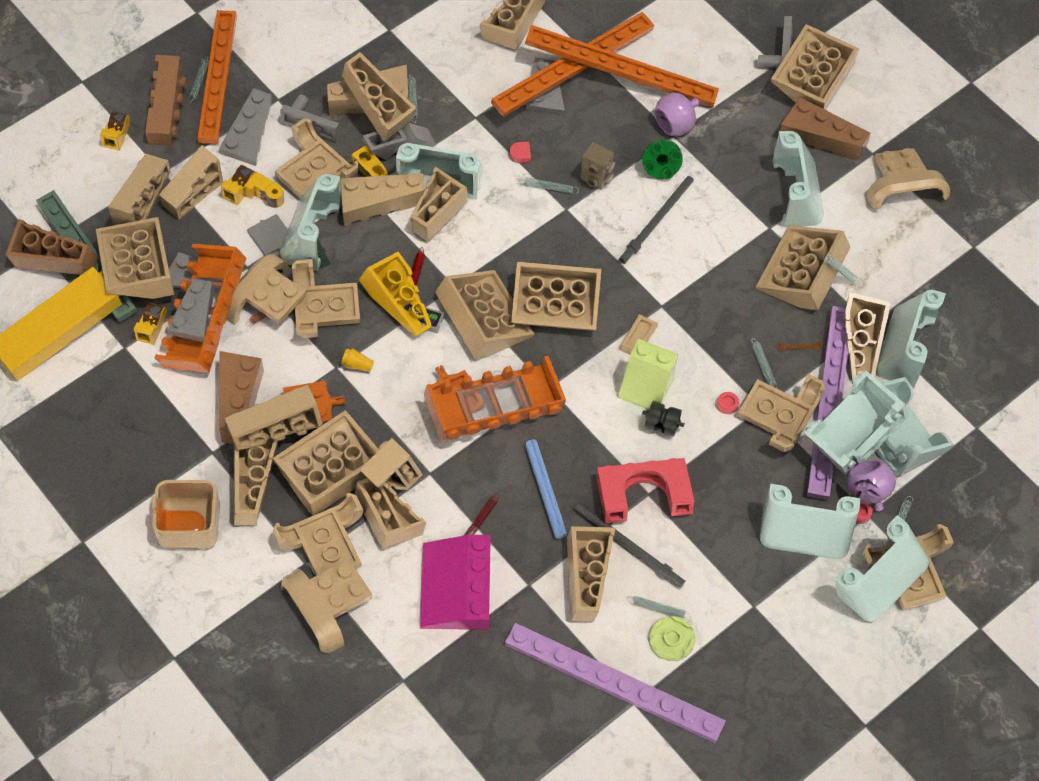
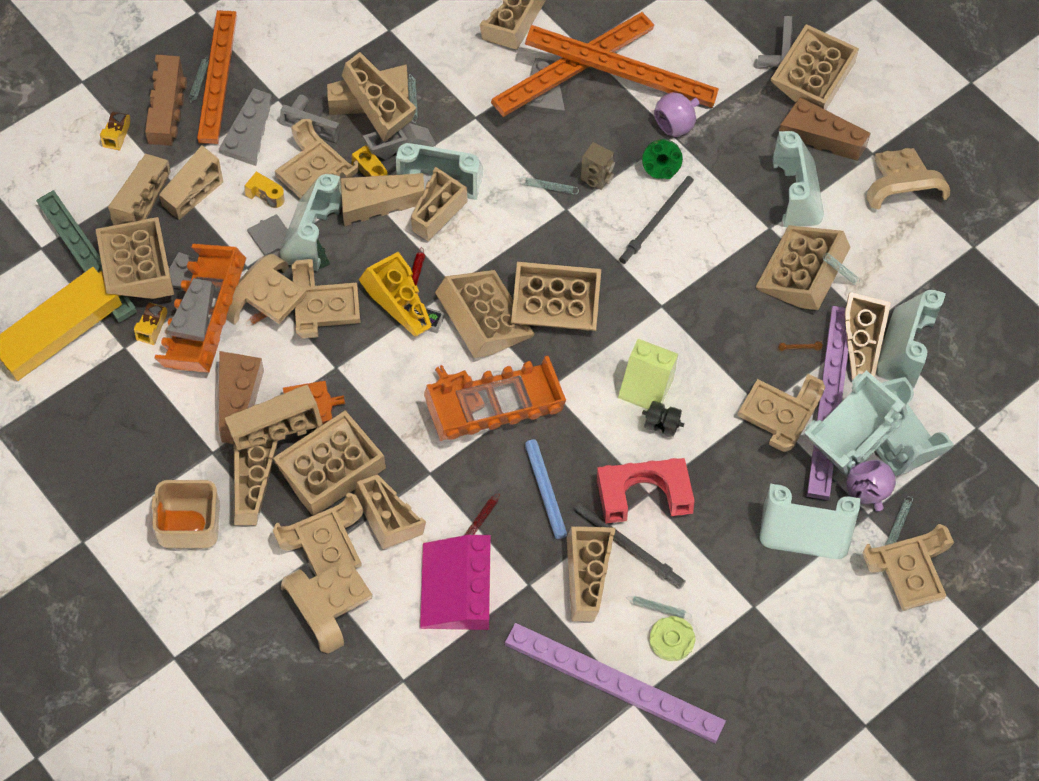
medium nougat wedge [6,219,98,275] -> none
yellow leg [221,165,256,205] -> none
yellow cone [341,348,374,373] -> none
tan wedge [359,438,423,490] -> none
coral tile [510,141,531,163] -> none
tan tile [620,314,658,355] -> none
coral tile [717,392,739,414] -> none
light aqua piece [751,340,777,388] -> none
light aqua windscreen [834,515,929,622] -> none
coral tile [856,503,872,524] -> none

